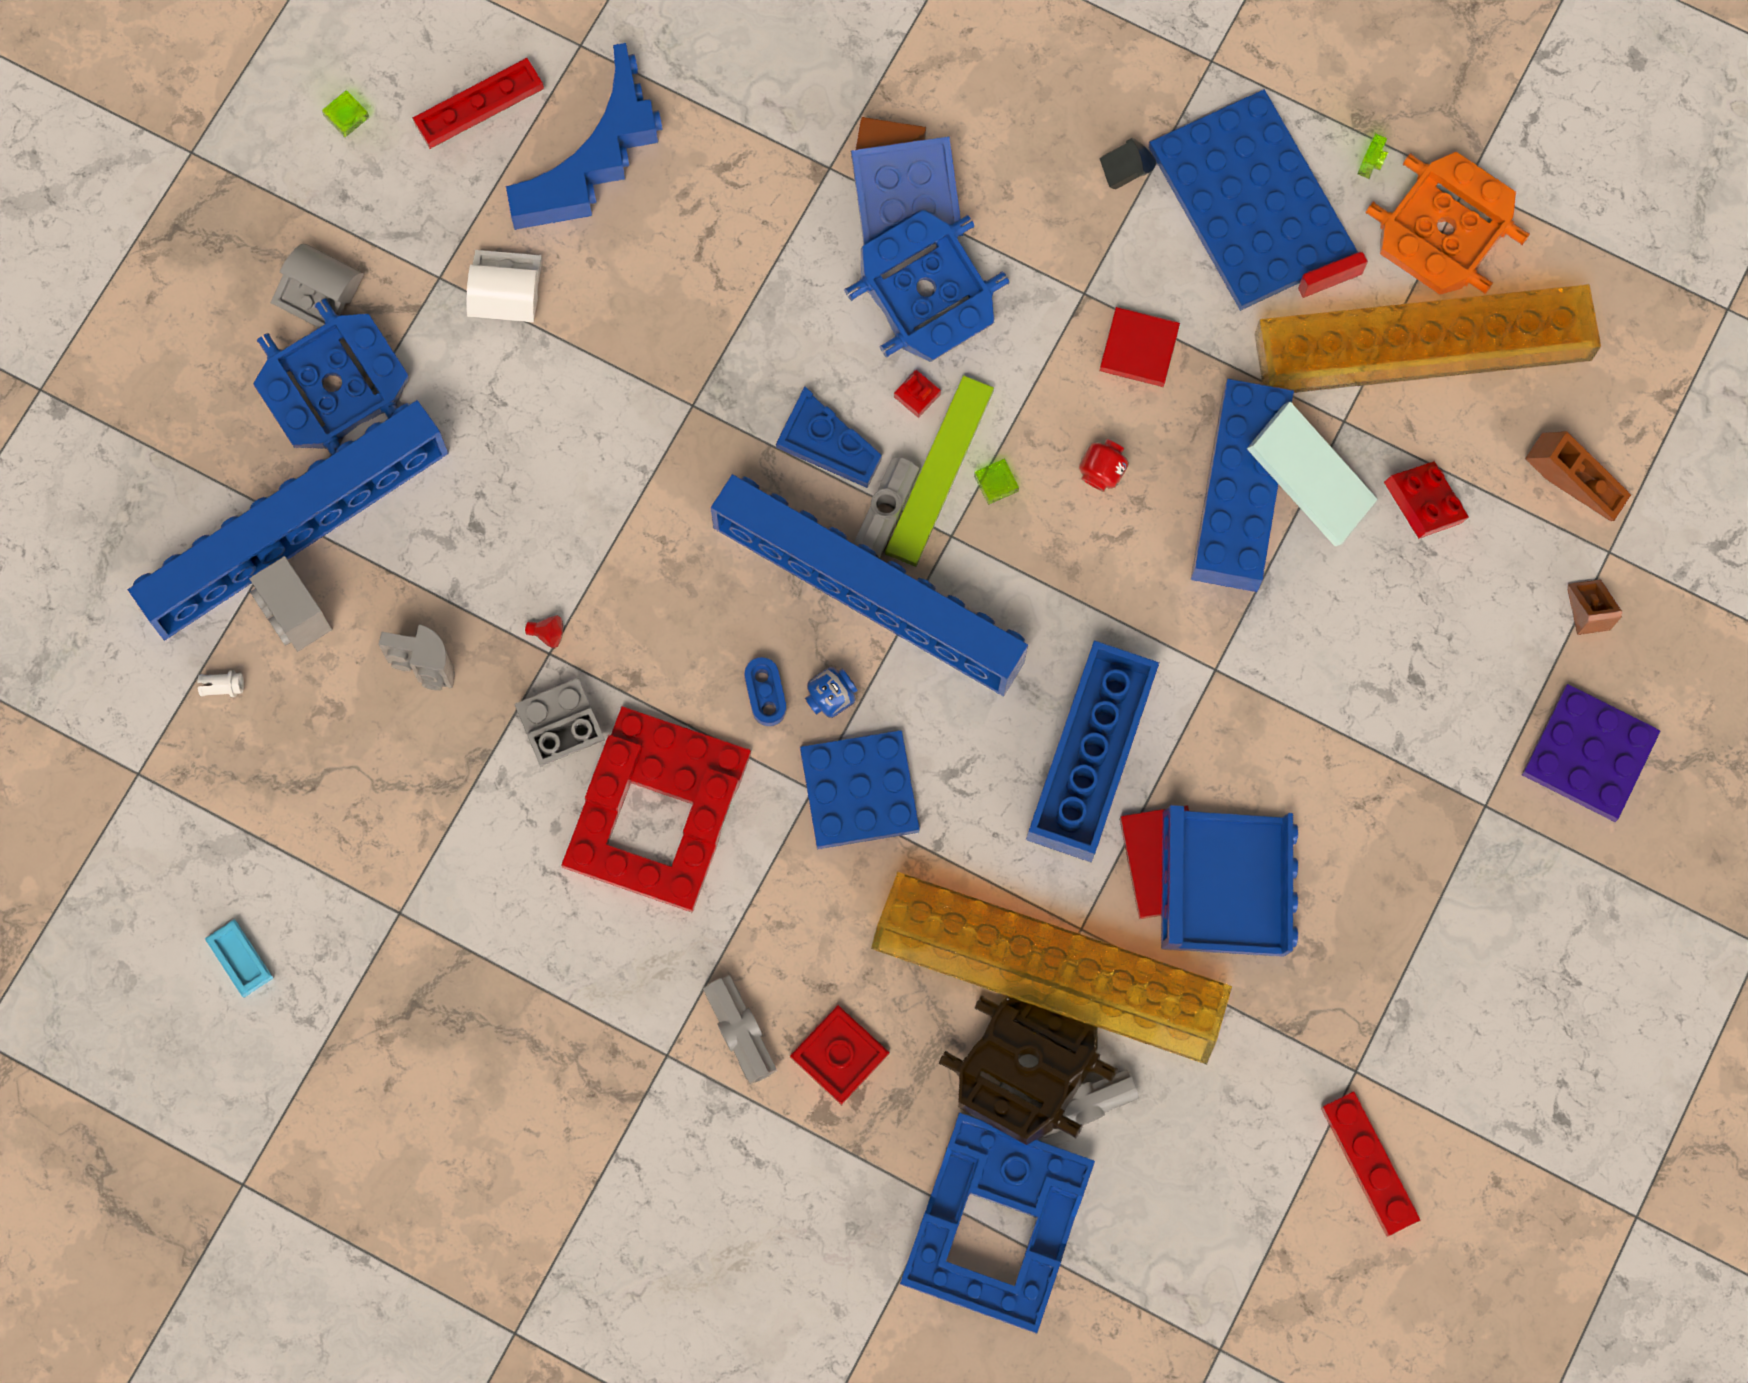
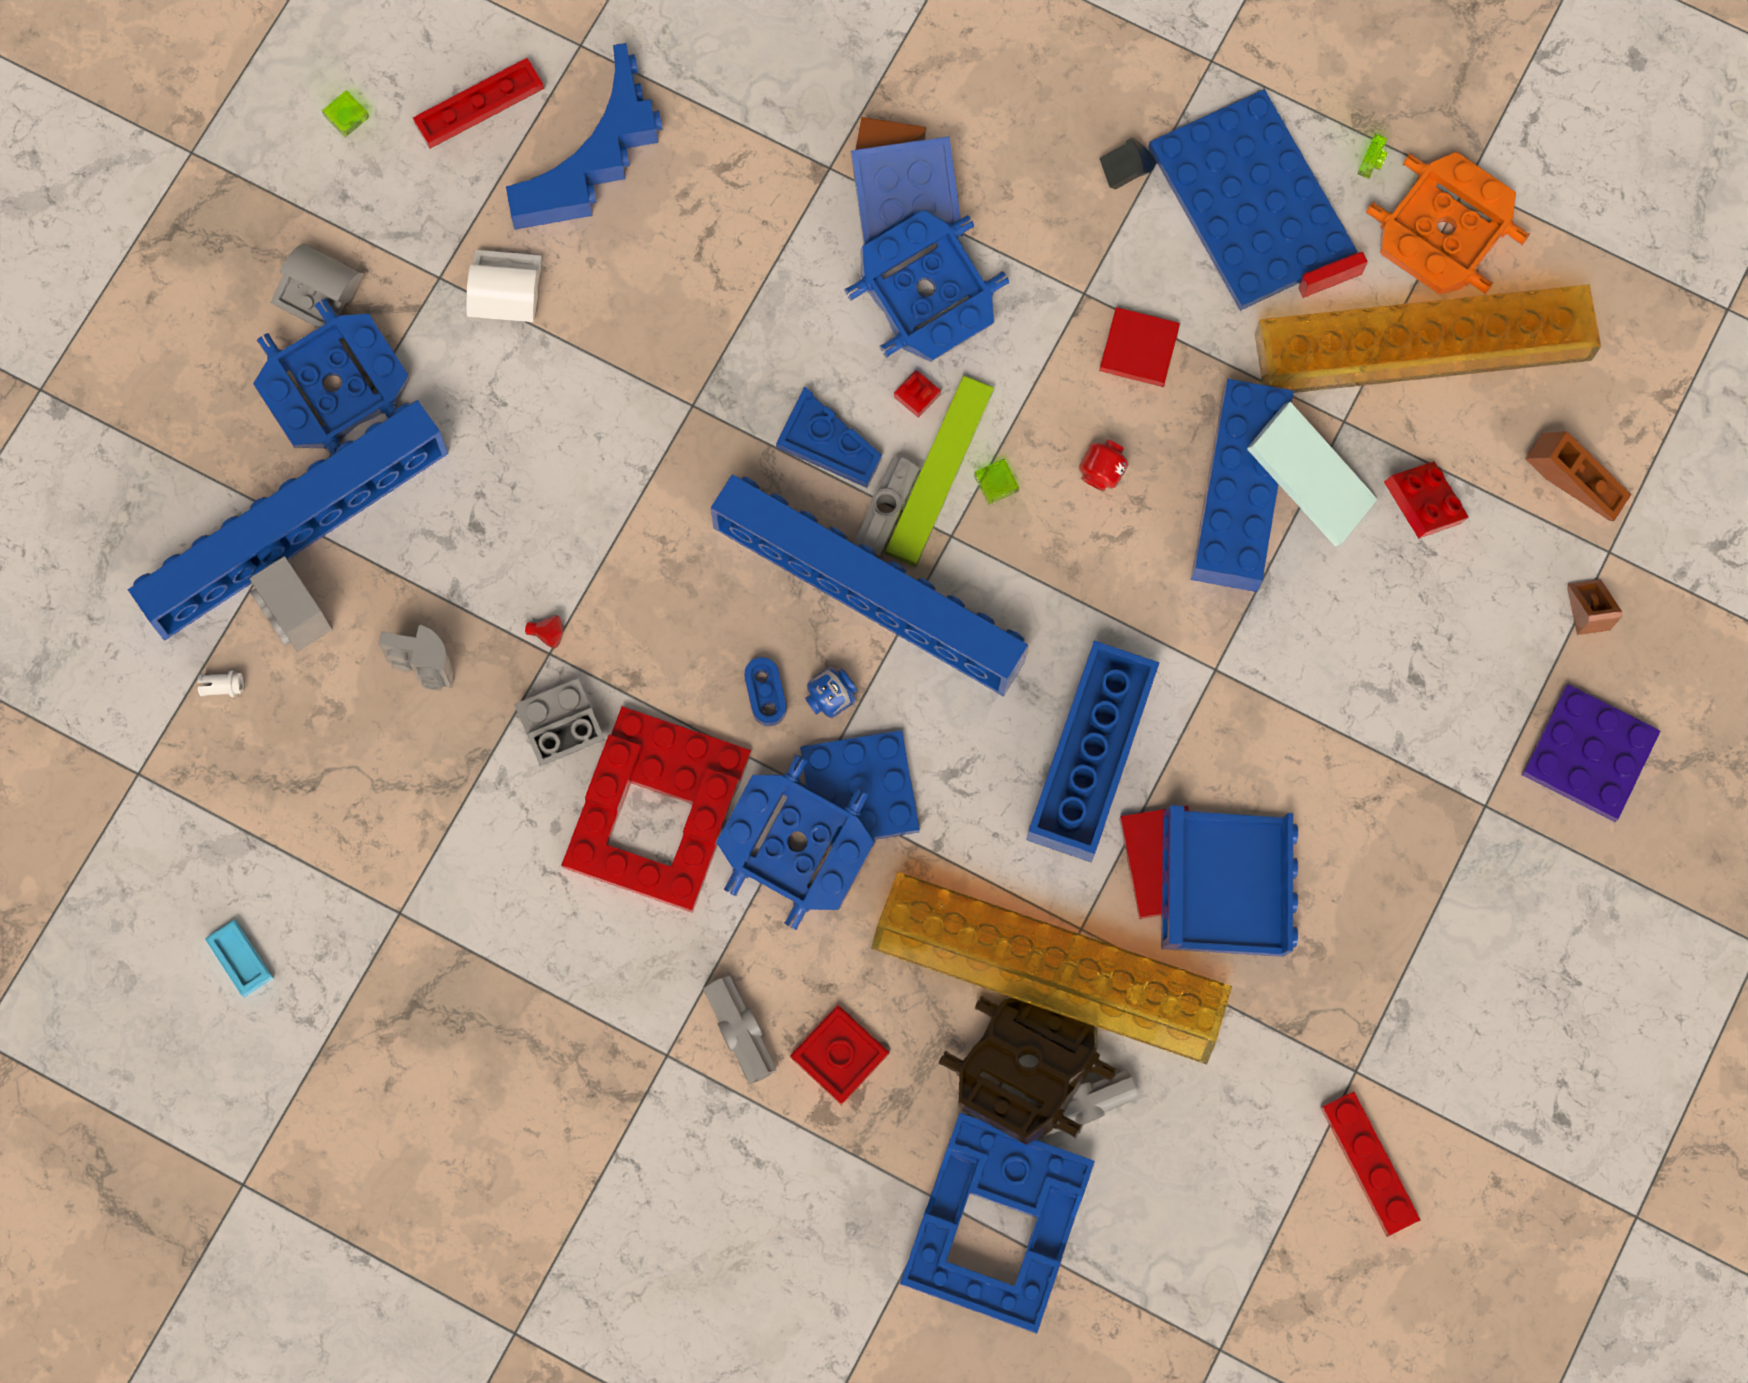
none -> blue piece [716,754,876,930]

